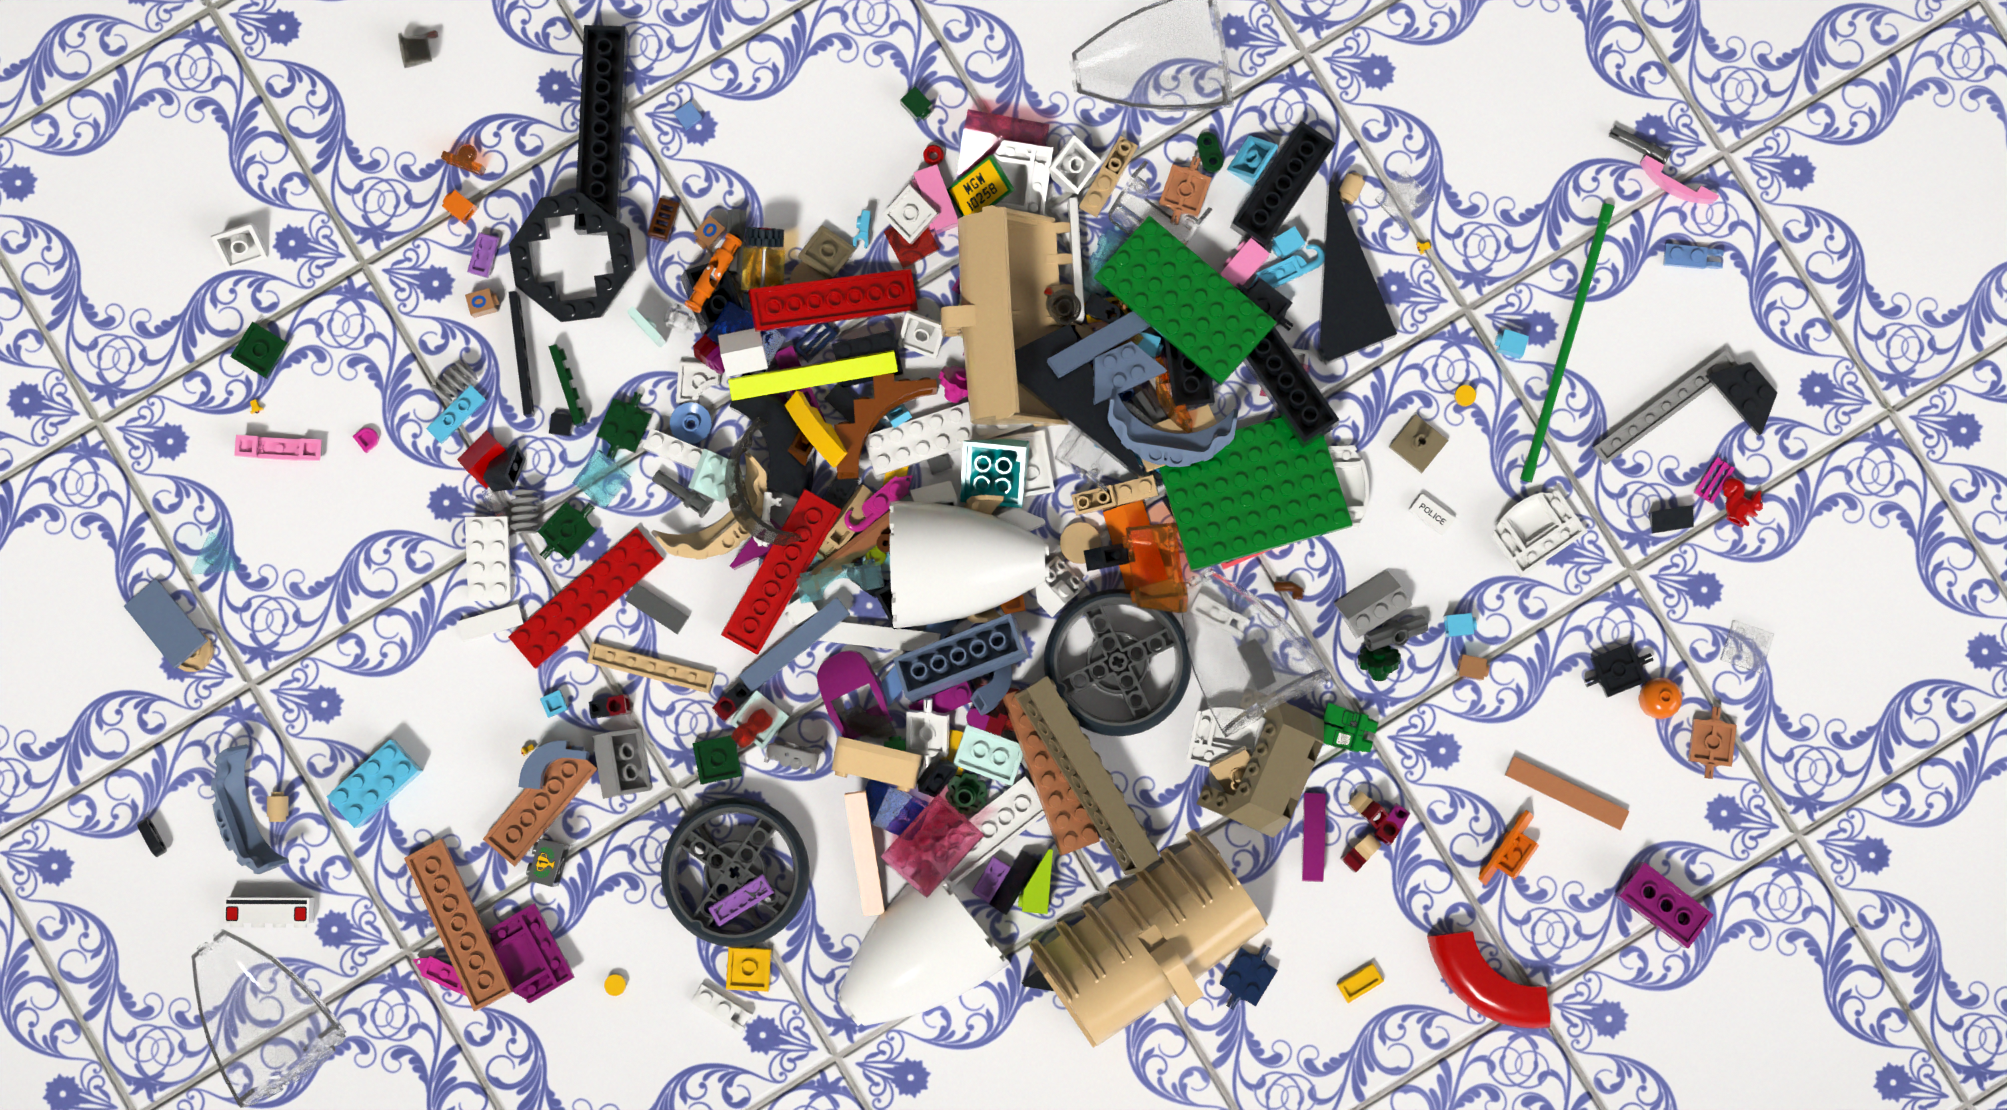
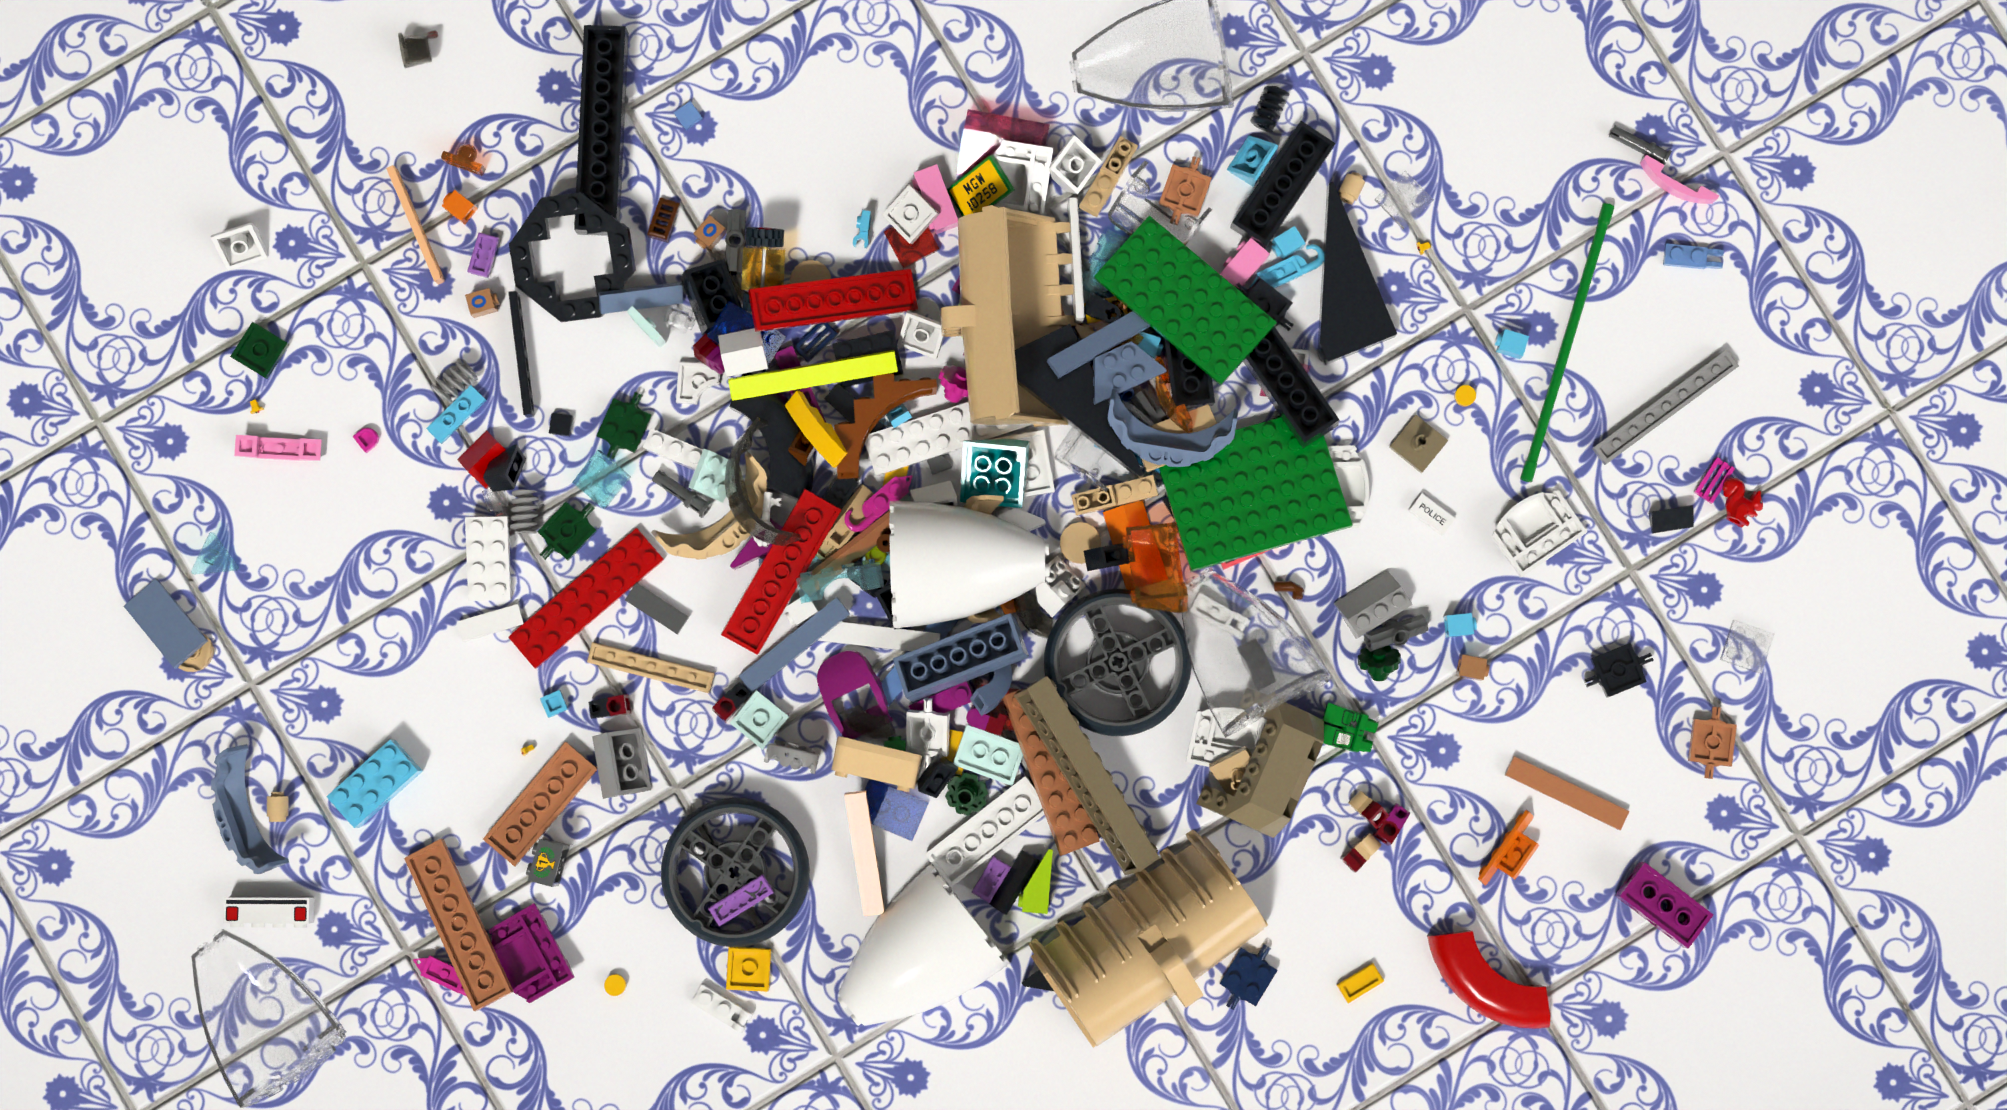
black beam [137,817,167,857] -> none
sand blue arch [519,740,590,790] -> none
dark green plate [548,344,587,428] -> none
medium blue dish [670,402,712,444] -> none
orange piece [685,233,742,313] -> none
dark green plate [692,735,743,785] -> none
clear red brick [731,708,775,749] -> none
dark tan plate [798,225,856,279] -> none
clear pink slope [880,794,984,898] -> none
dark green brick [900,86,933,123] -> none
red plate [923,145,944,166] -> none
clear smoke hat [1044,287,1081,325] -> none
dark green plate [1196,132,1223,174] -> none
magenta slope [1302,793,1325,882] -> none
orange cylinder [1638,677,1683,720] -> none
black wing [1706,362,1778,435] -> none
none -> light nougat tile [386,165,445,285]
none -> sand blue tile [599,282,683,314]
none -> clear smoke tile [1014,594,1053,639]
none -> black piece [1250,86,1290,132]

